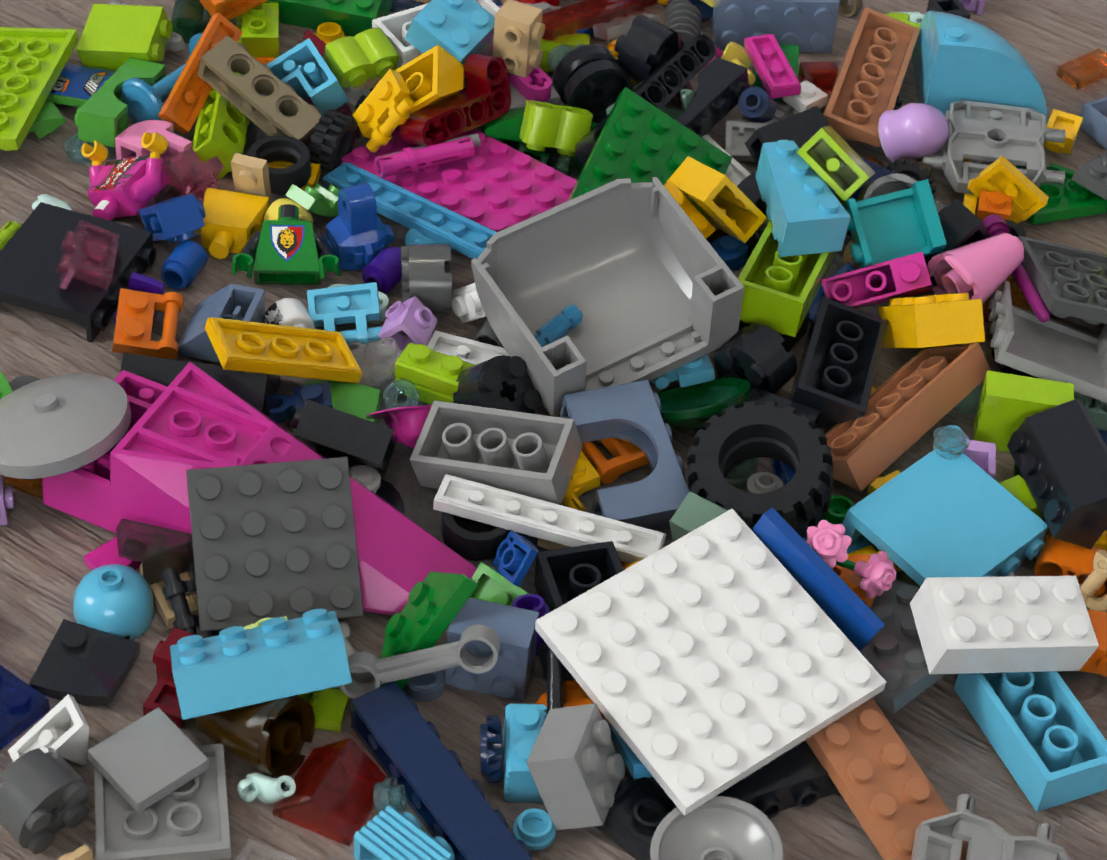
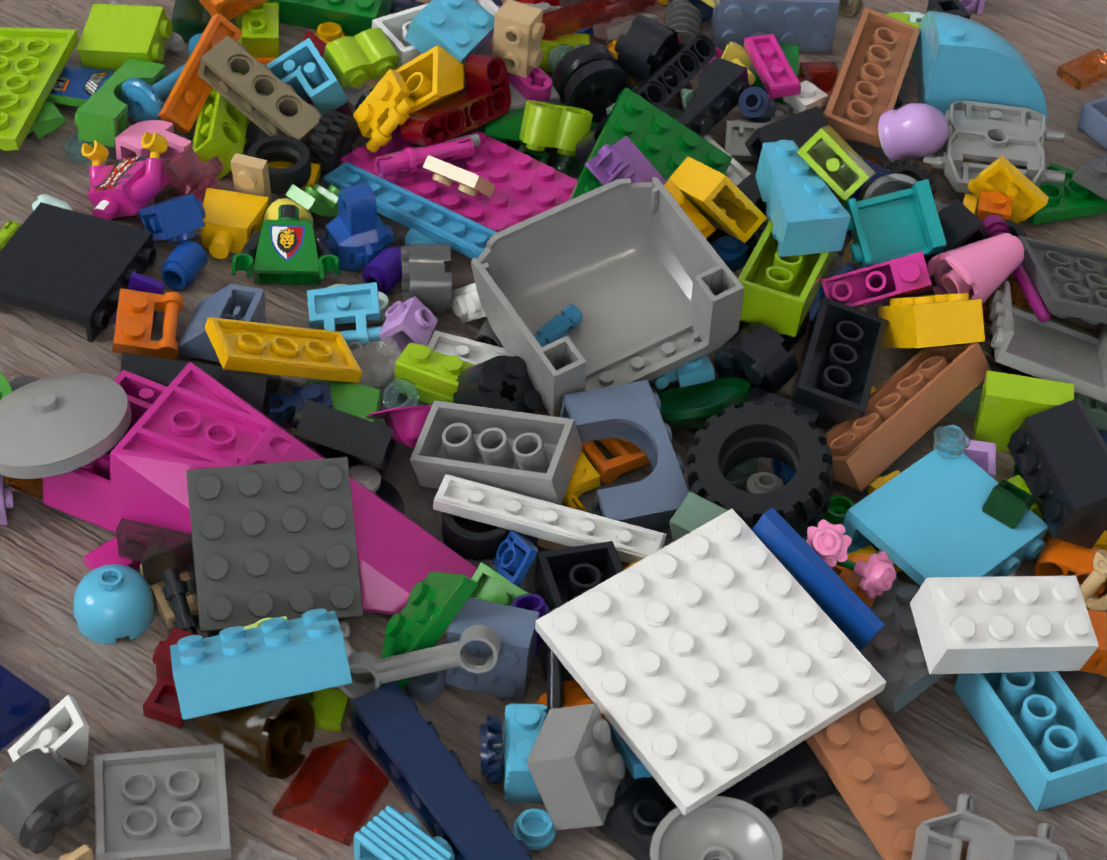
black plate [29,619,140,705] -> none
clear pink bracket [57,220,120,290] -> none
light grey tile [87,707,210,814] -> none
light aqua arm [237,772,296,804] -> none
white head [263,298,315,329] -> none
clear light blue plate [373,777,407,815] -> none
yellow bracket [1044,109,1083,154] -> none
none -> plate [423,155,496,198]
none -> medium lavender hinge [585,136,667,185]
none -> dark green slope [982,480,1036,529]

